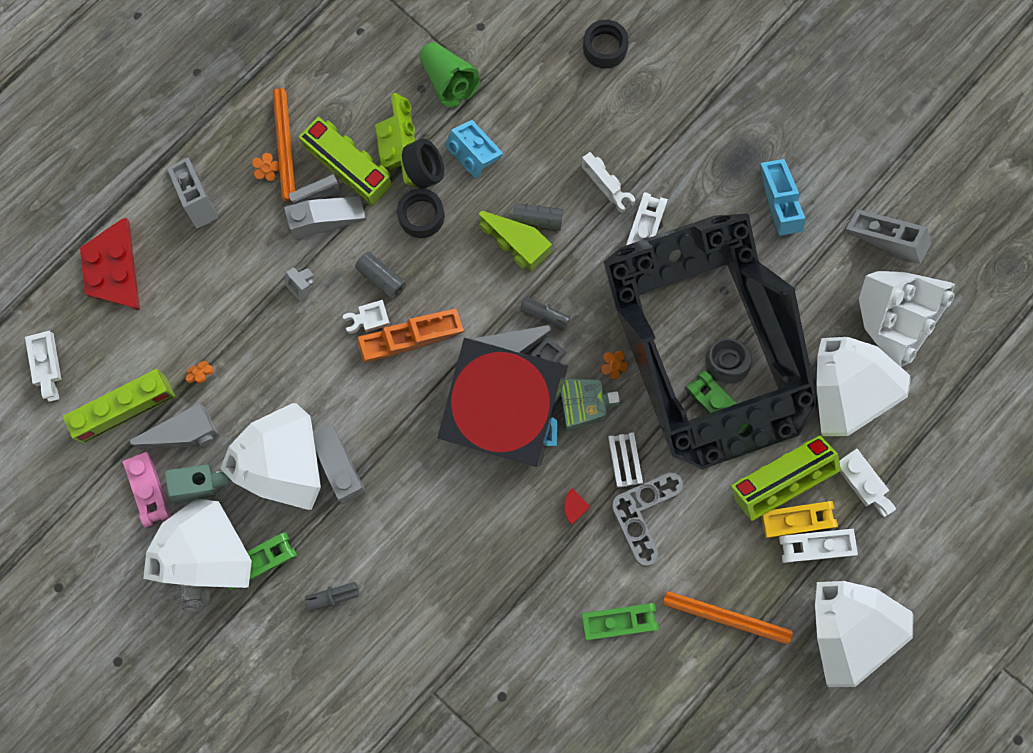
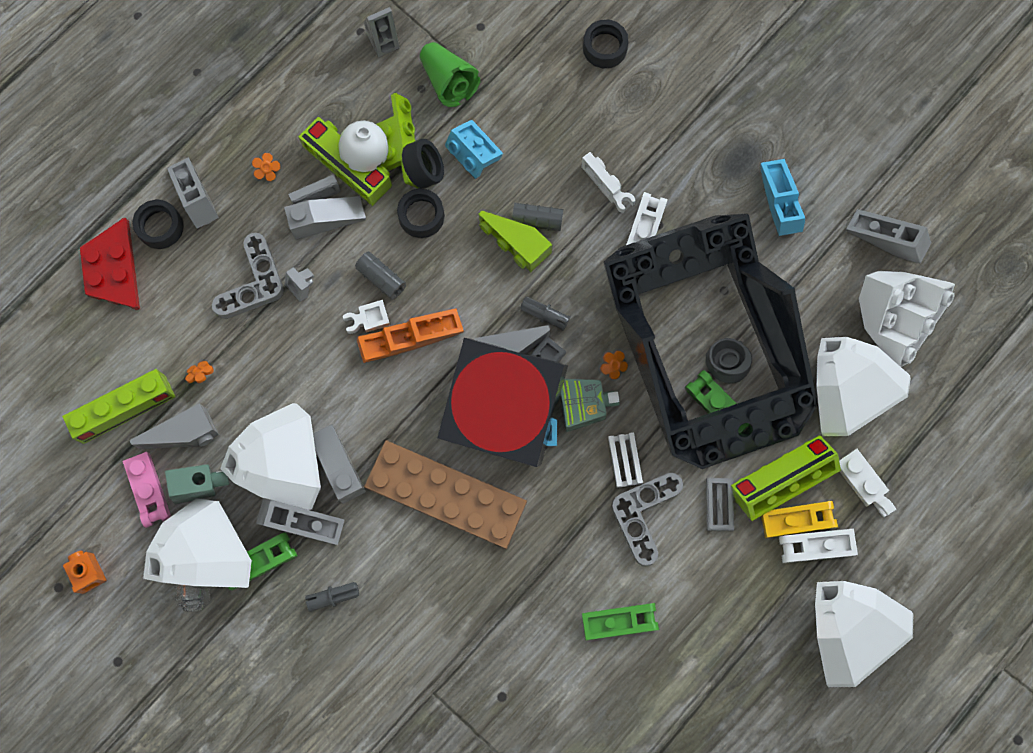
white plate [25,331,61,402] -> none
orange axle [273,88,295,202] -> none
red tile [564,488,590,525] -> none
orange axle [663,591,793,644] -> none
none -> orange brick [63,551,107,594]
none -> black tyre [132,199,184,249]
none -> light grey beam [212,233,284,319]
none -> light grey slope [256,498,345,545]
none -> white cylinder [339,120,388,172]
none -> light grey slope [364,7,400,58]
none -> medium nougat plate [364,440,527,550]
none -> light grey tile [706,478,734,531]

